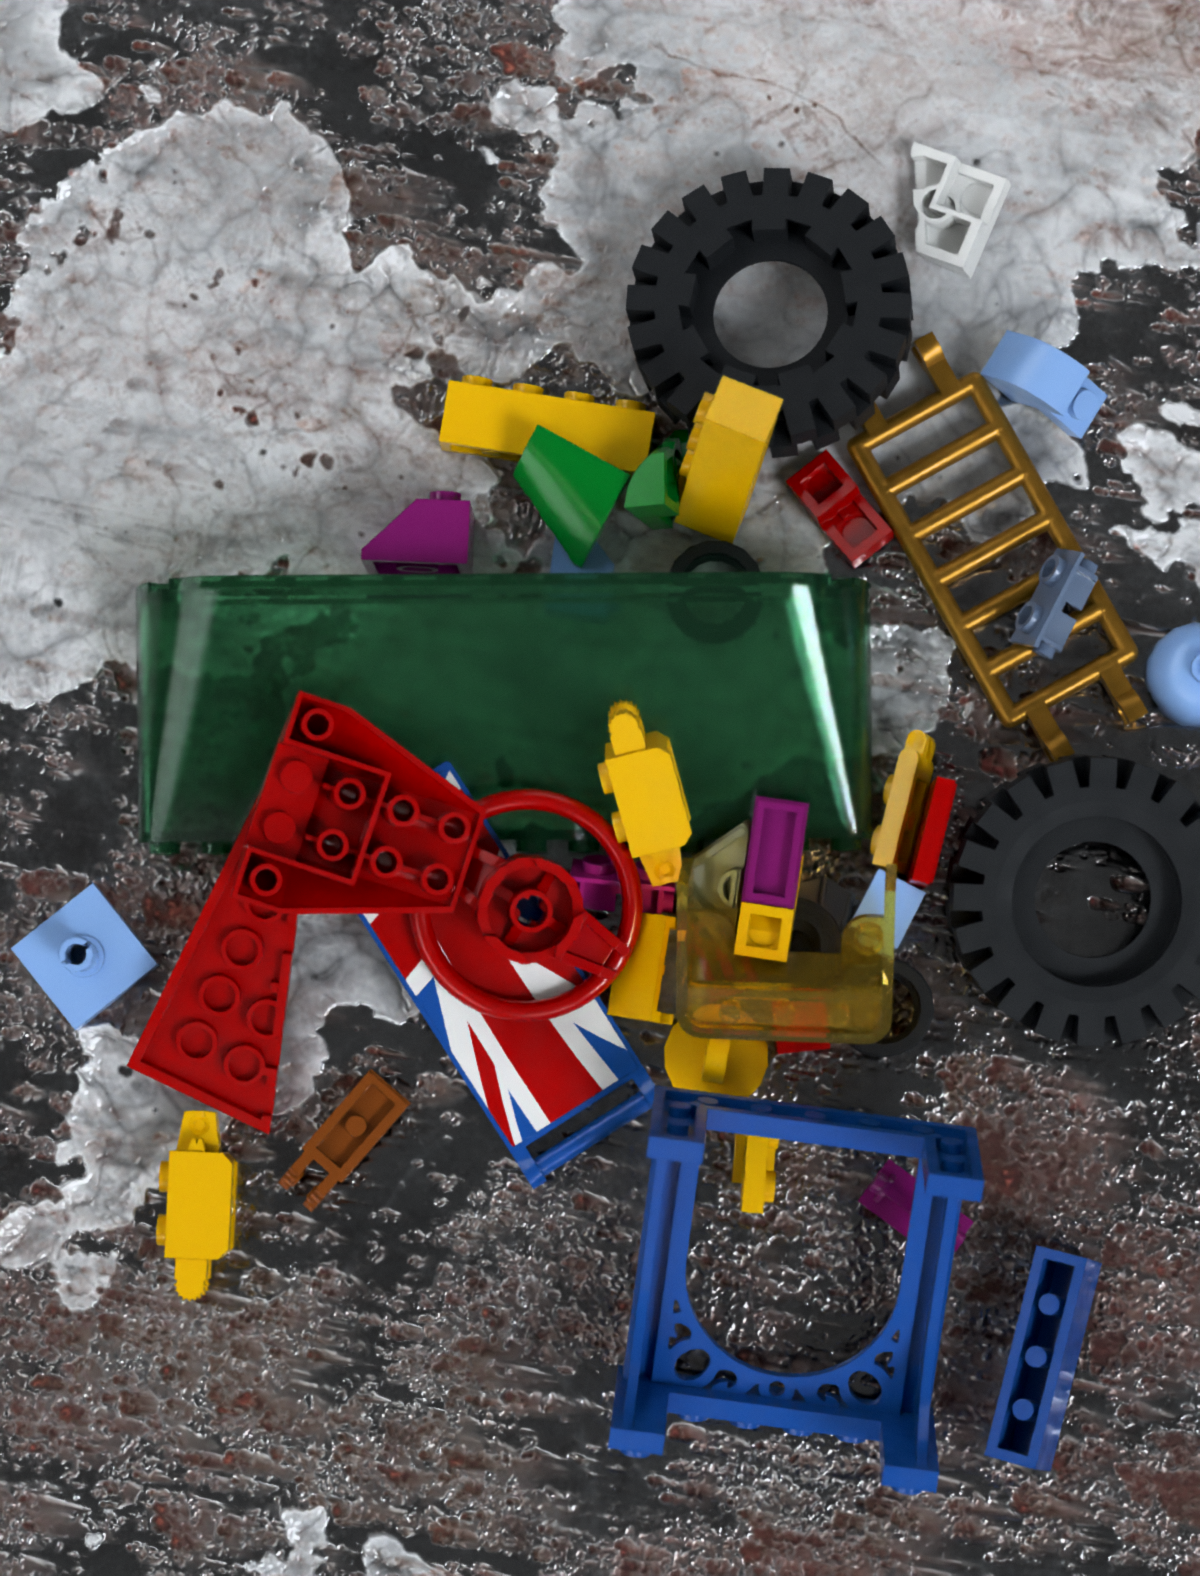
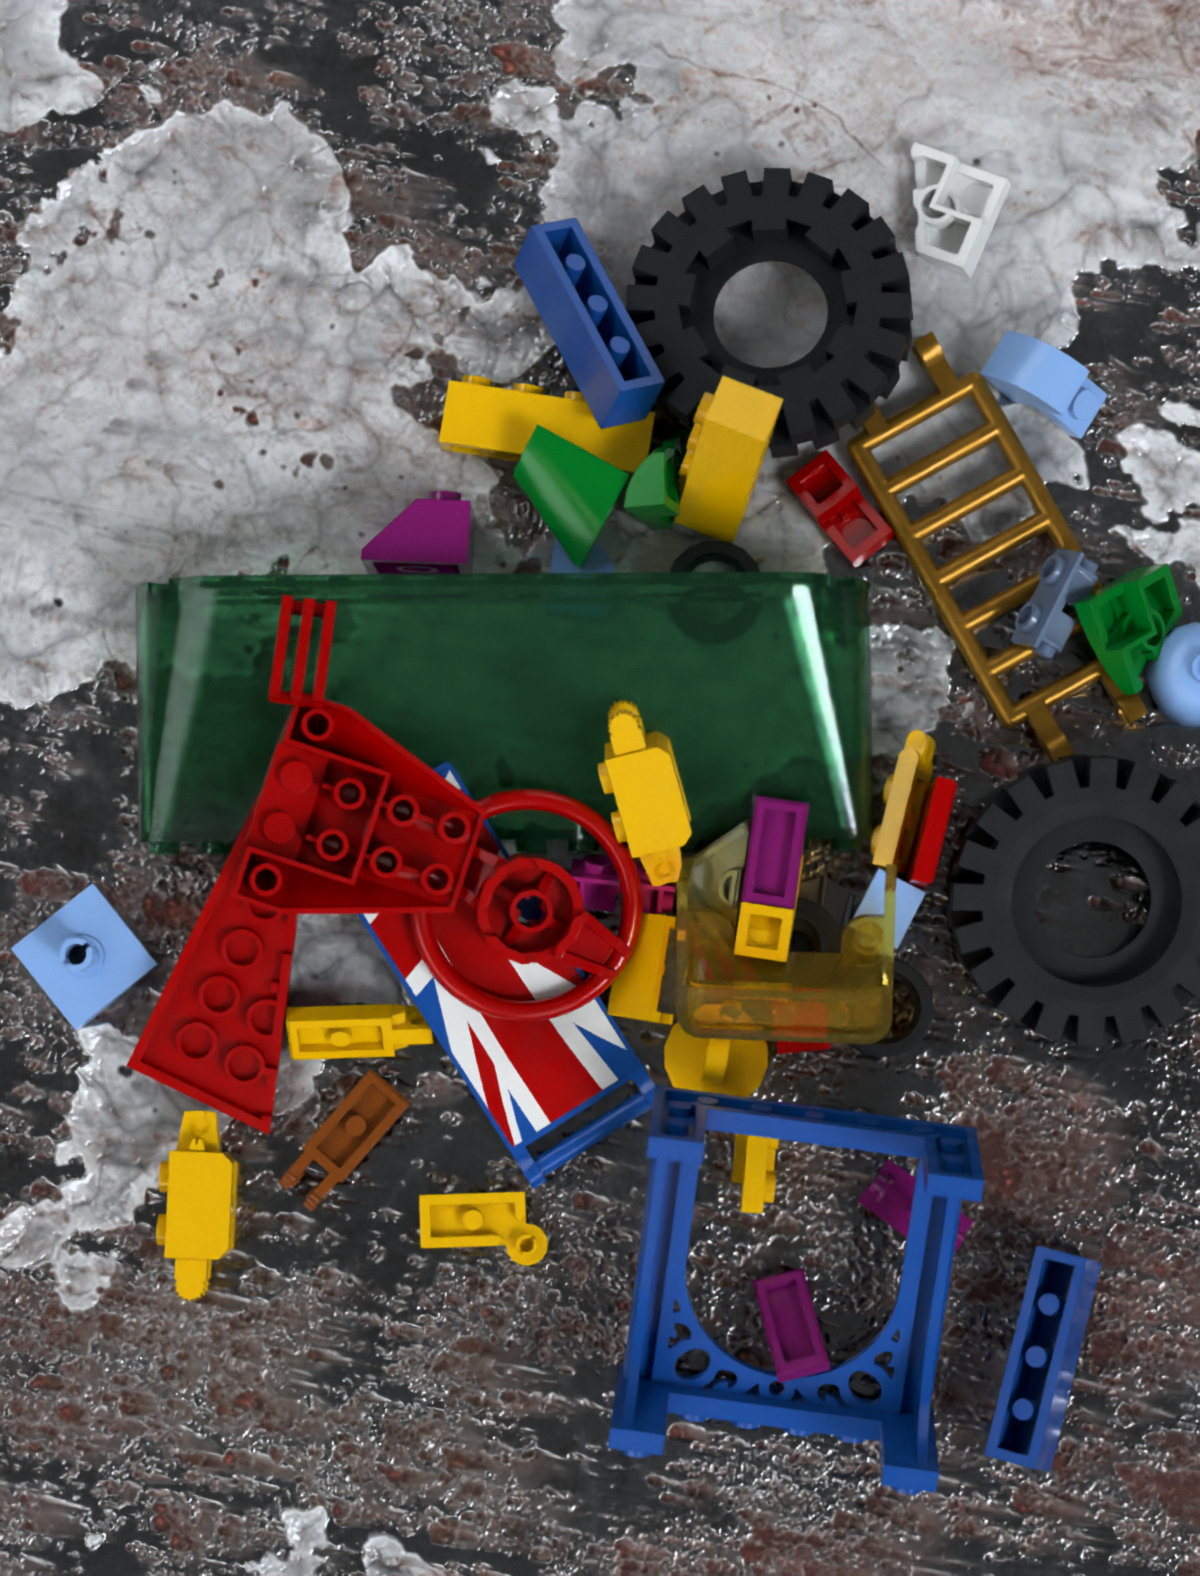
none -> red tile [268,595,337,708]
none -> yellow hinge [286,1004,434,1060]
none -> yellow hinge [419,1191,548,1266]
none -> blue brick [514,218,665,429]
none -> magenta tile [752,1268,830,1383]
none -> green slope [1074,563,1183,695]

